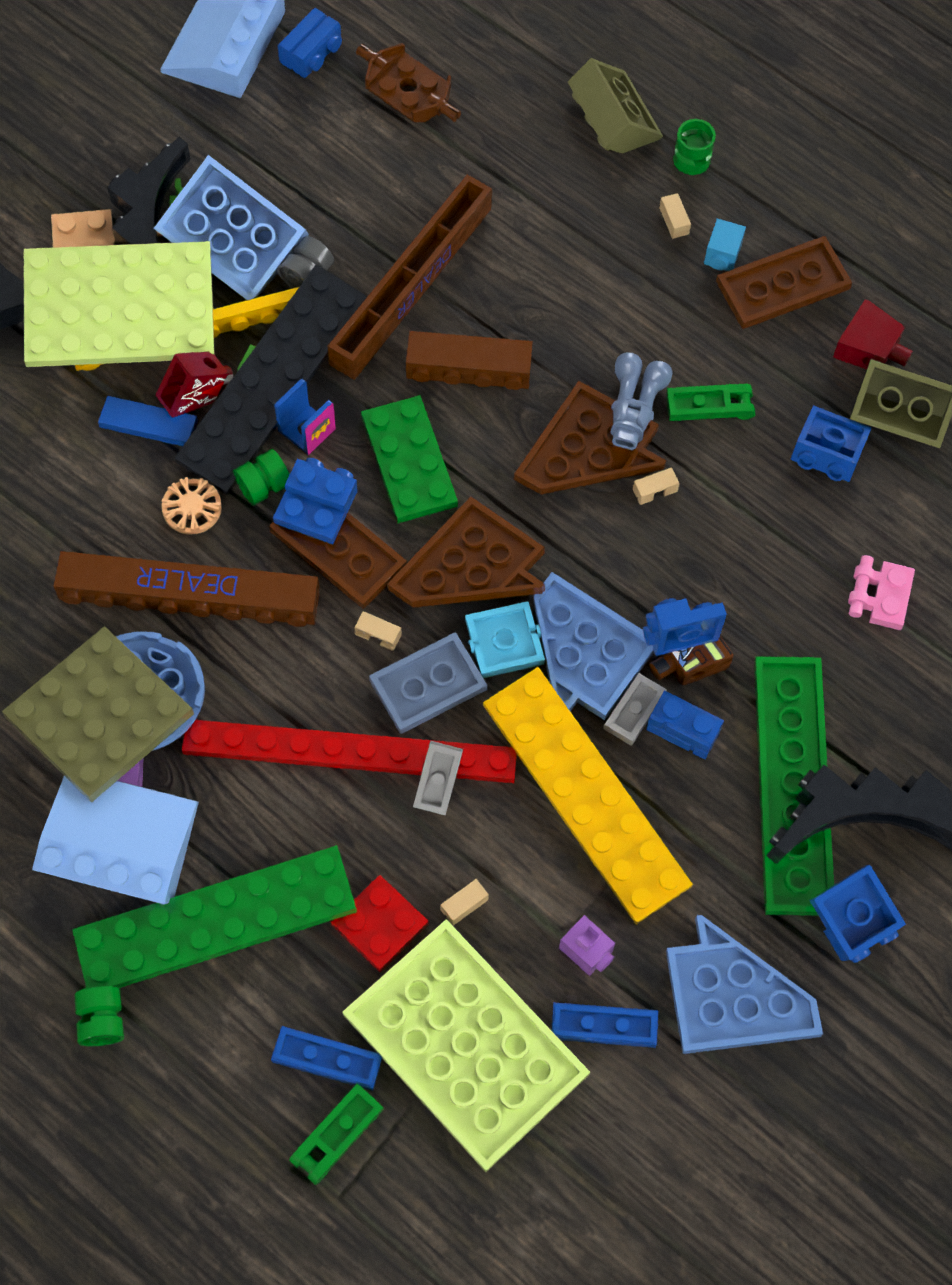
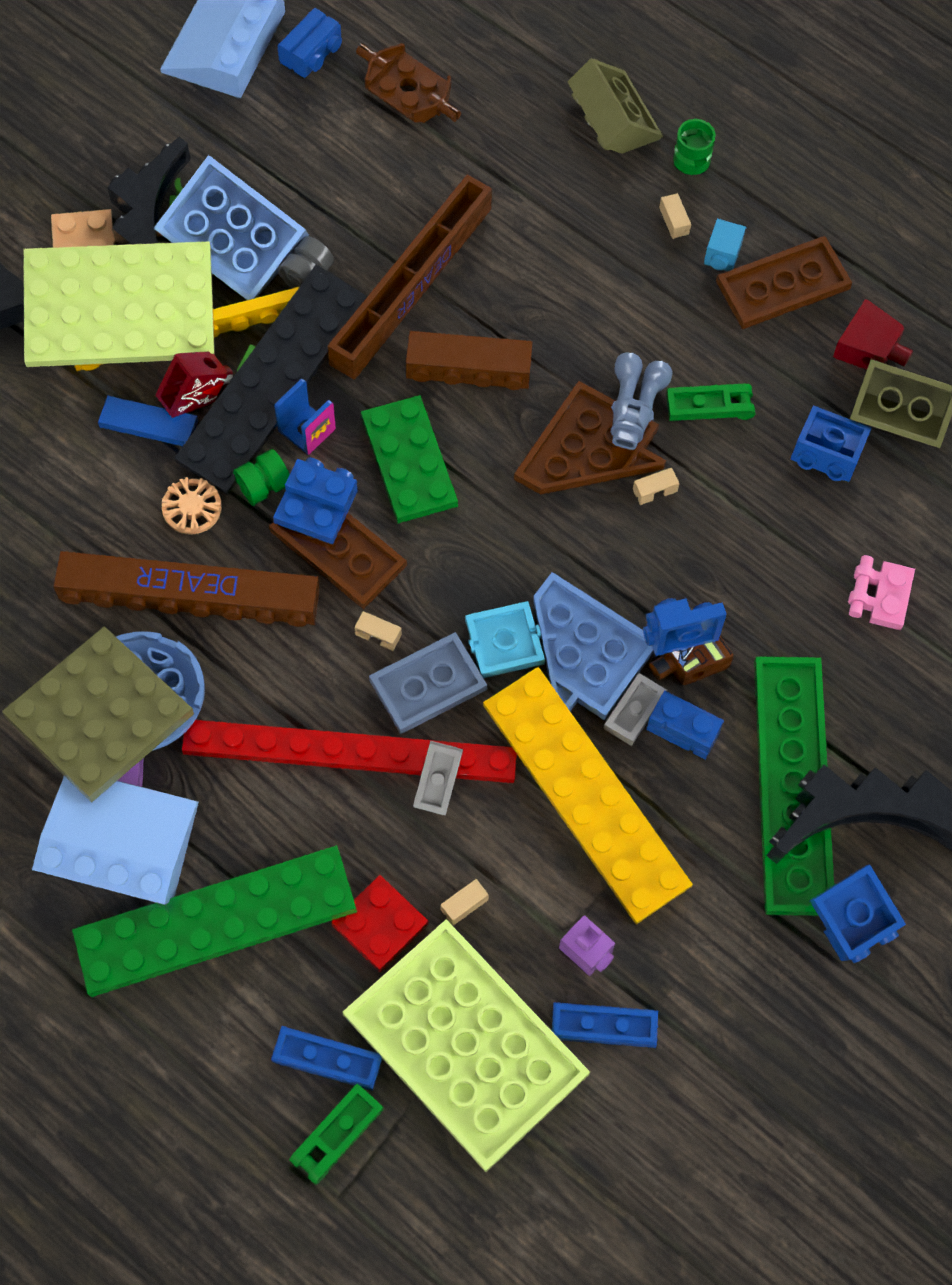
green wheel [74,986,124,1047] -> none
reddish brown wing [387,497,545,608] -> none
medium blue wing [666,915,823,1054] -> none

